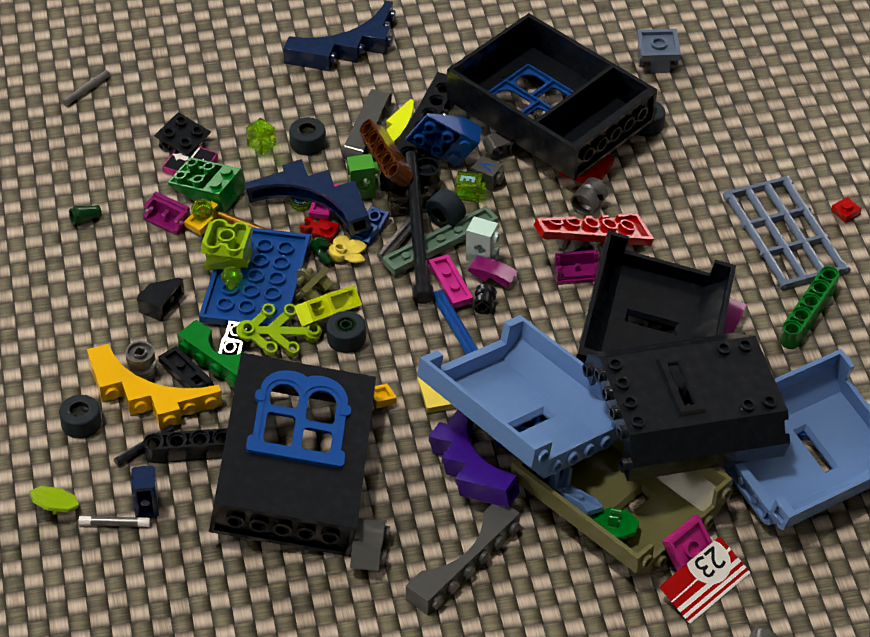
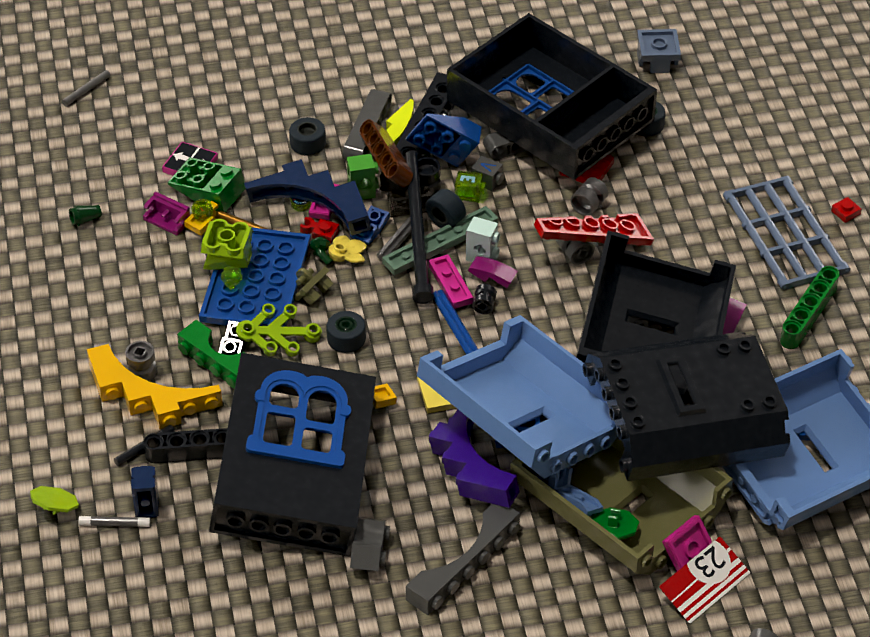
black wheel [59,395,102,438] -> none
black slope [137,278,184,321] -> none
black hinge [154,112,211,156] -> none
black plate [158,346,214,388] -> none
clear neon green brick [246,118,276,155] -> none
dark blue arch [283,0,396,71] -> none
neon yellow slope [294,285,362,327] -> none
magenta hinge [554,250,599,285] -> none

